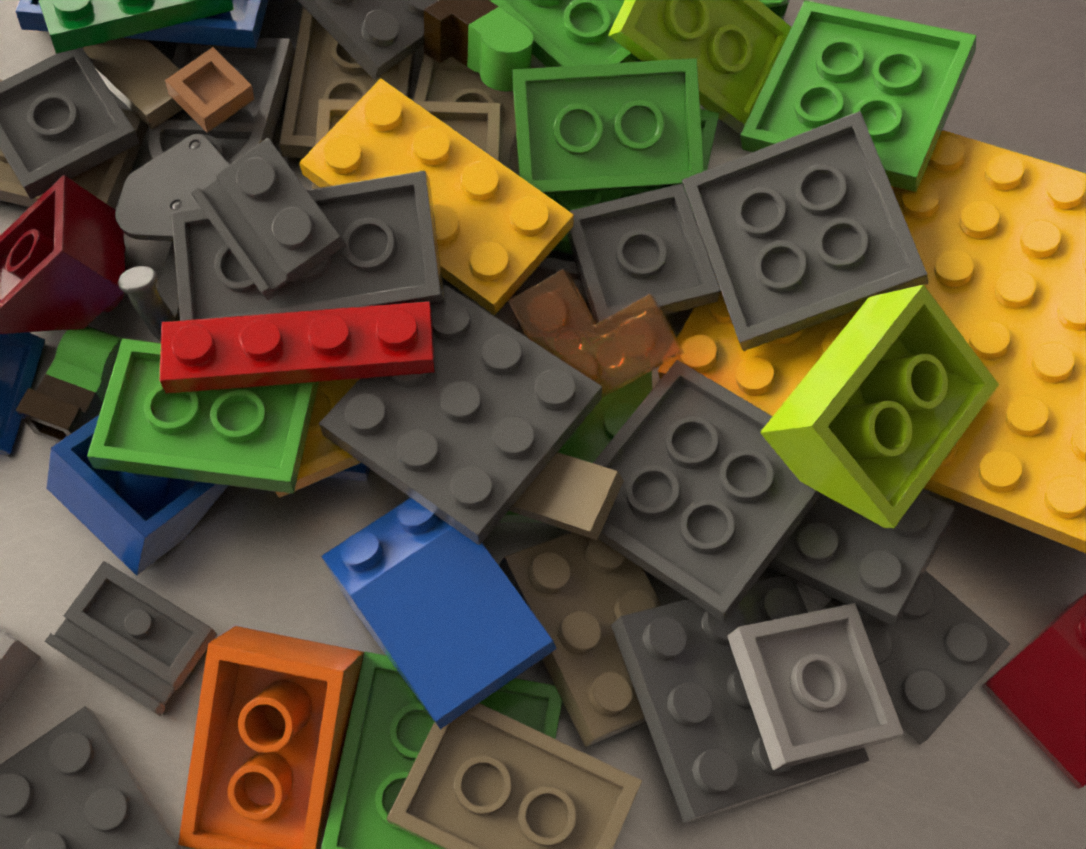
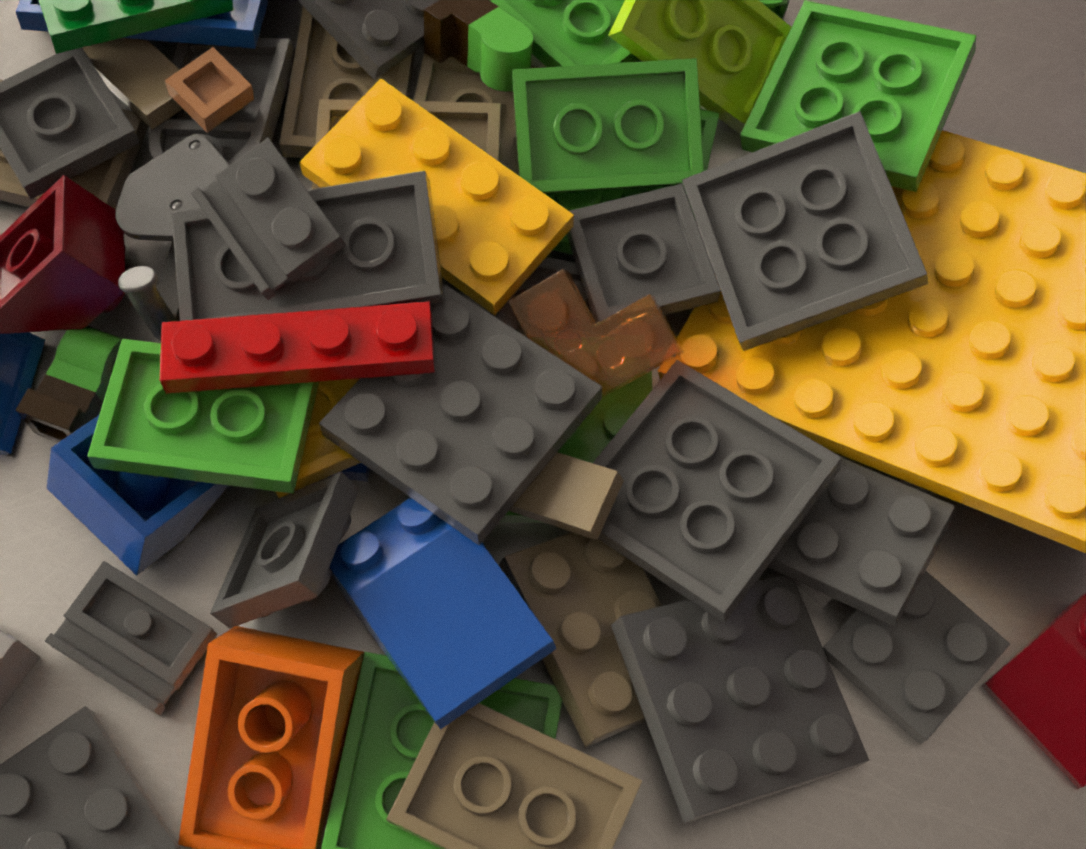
light grey plate [727,603,904,770] -> none
lime slope [760,284,999,528] -> none
none -> dark grey plate [210,472,360,628]

